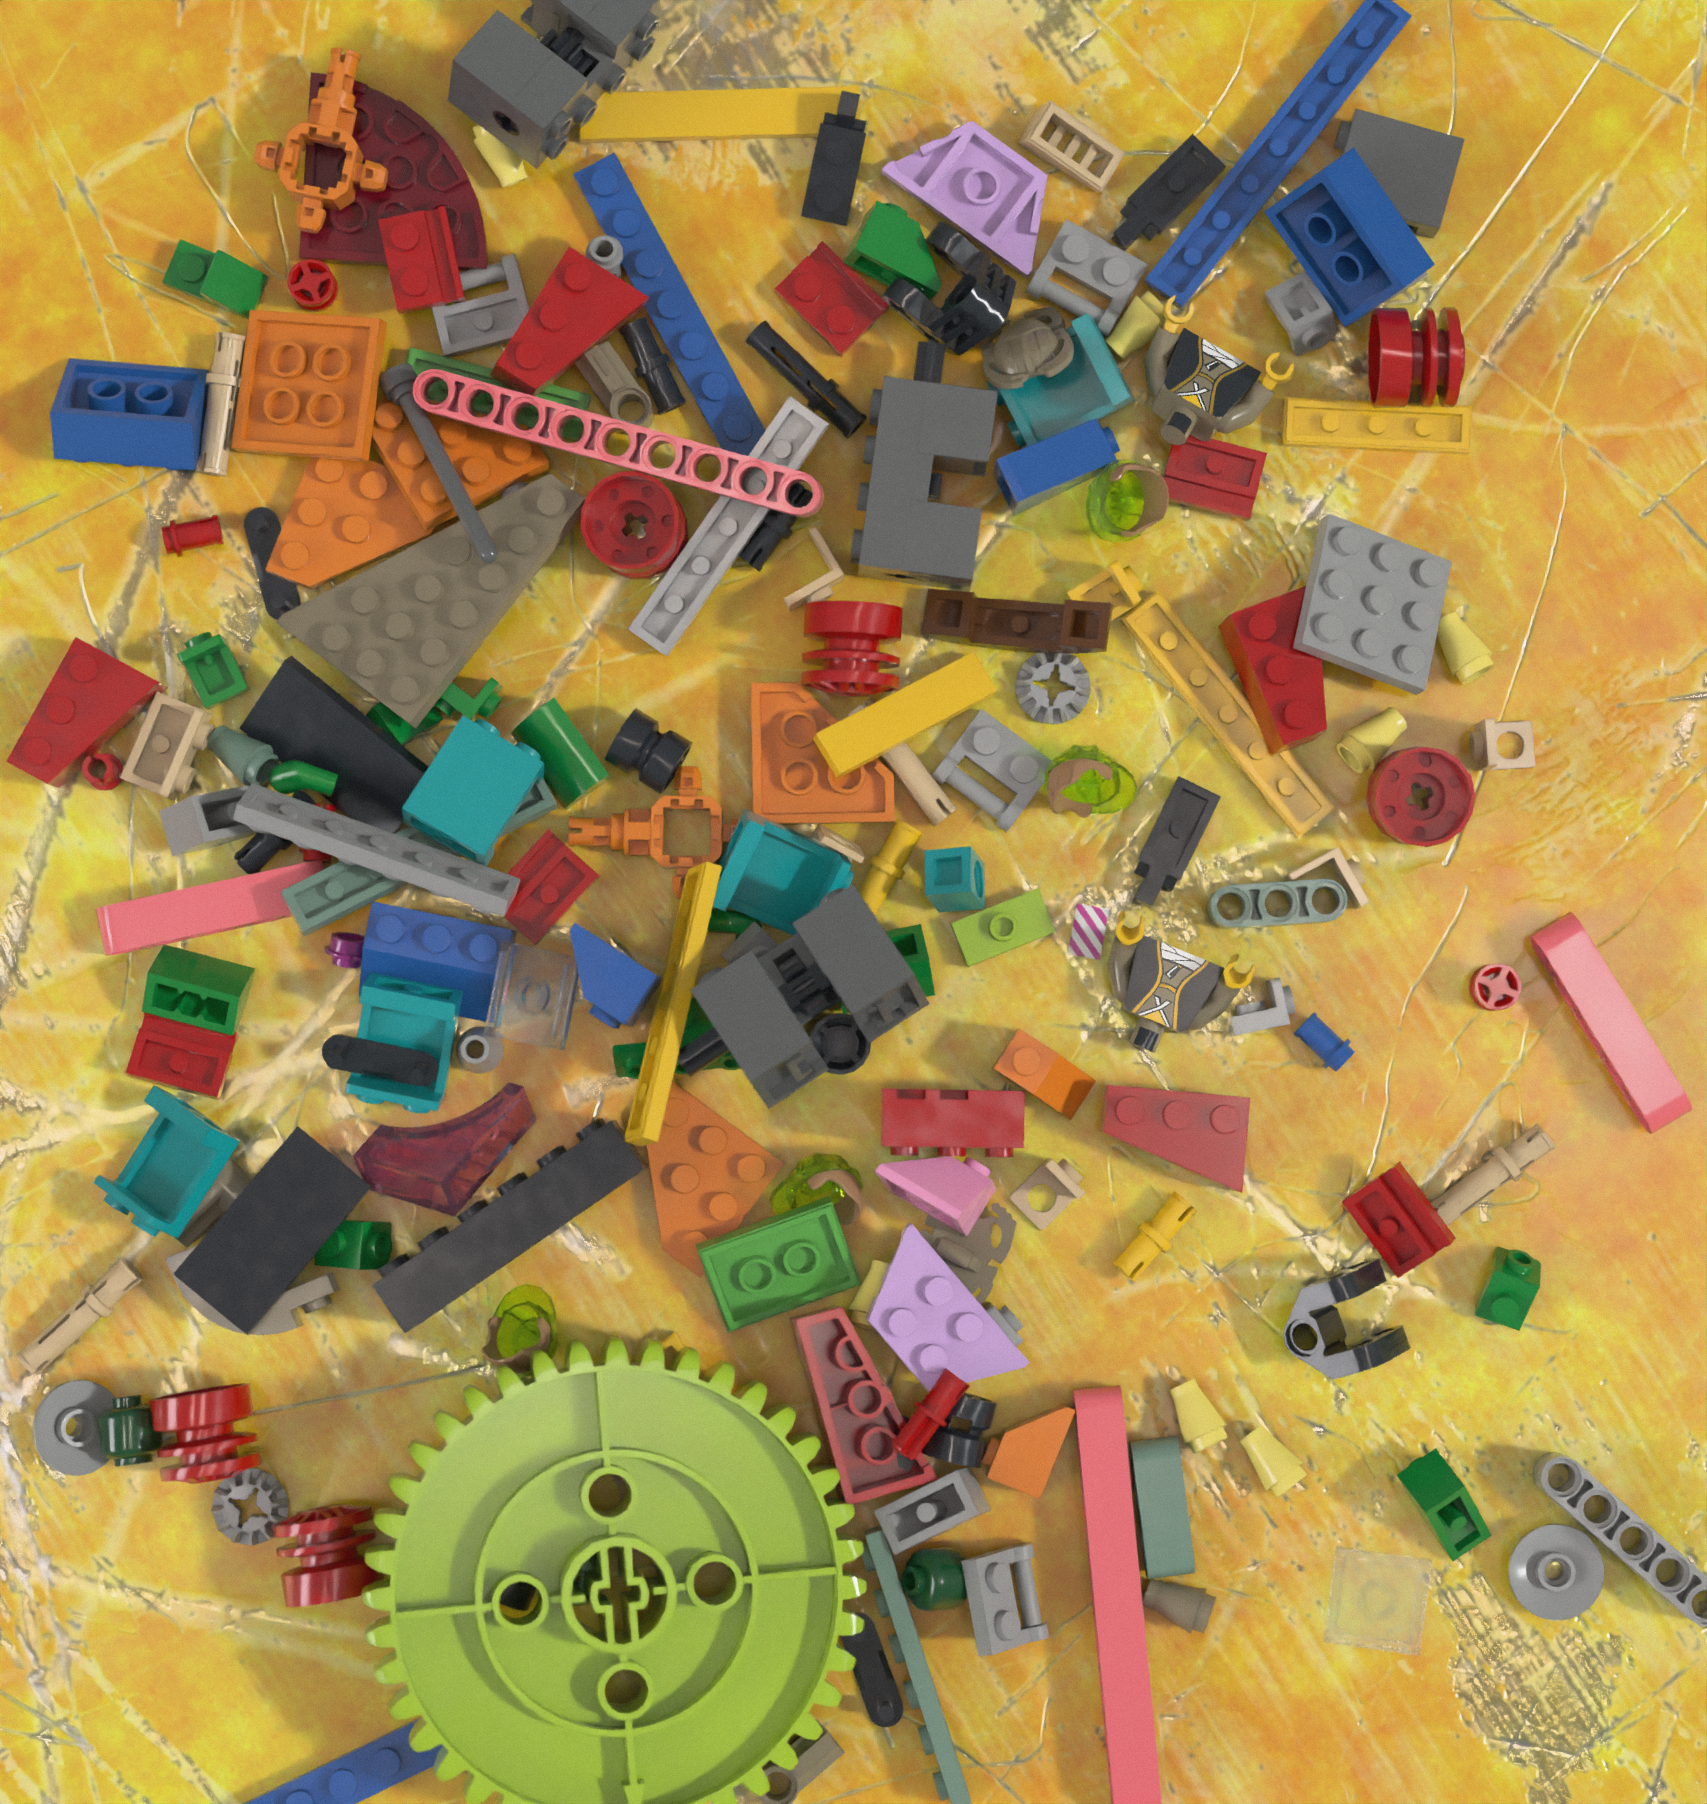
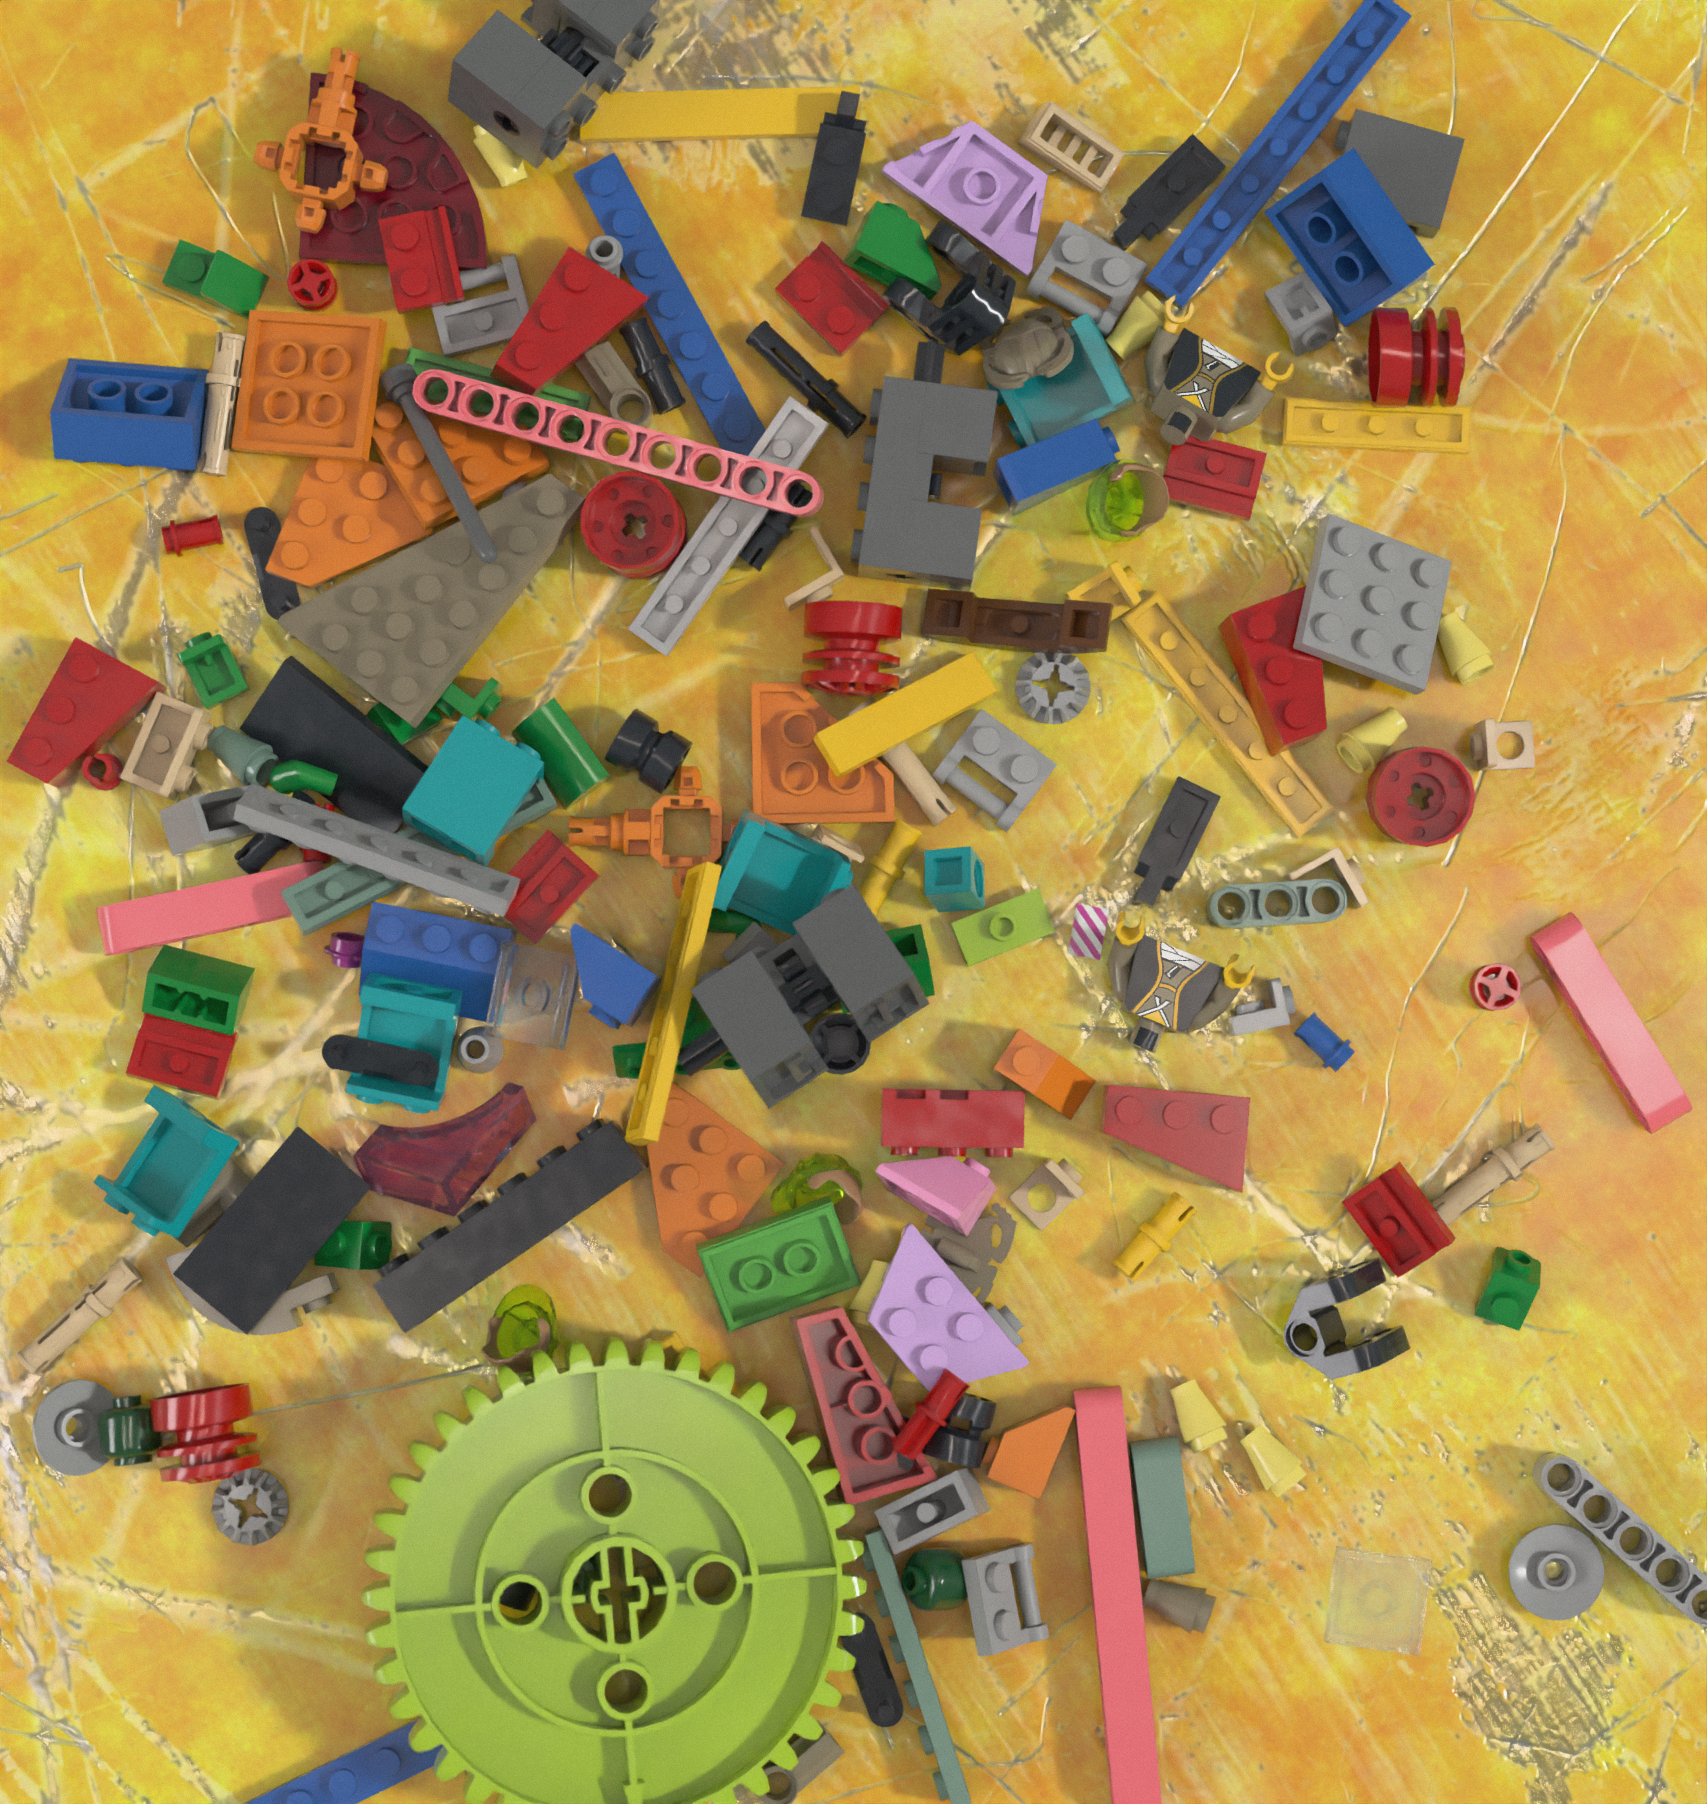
red wheel [272,1504,384,1607] -> none
clear neon green piece [1044,744,1137,818] -> none
green slope [1397,1448,1492,1562] -> none

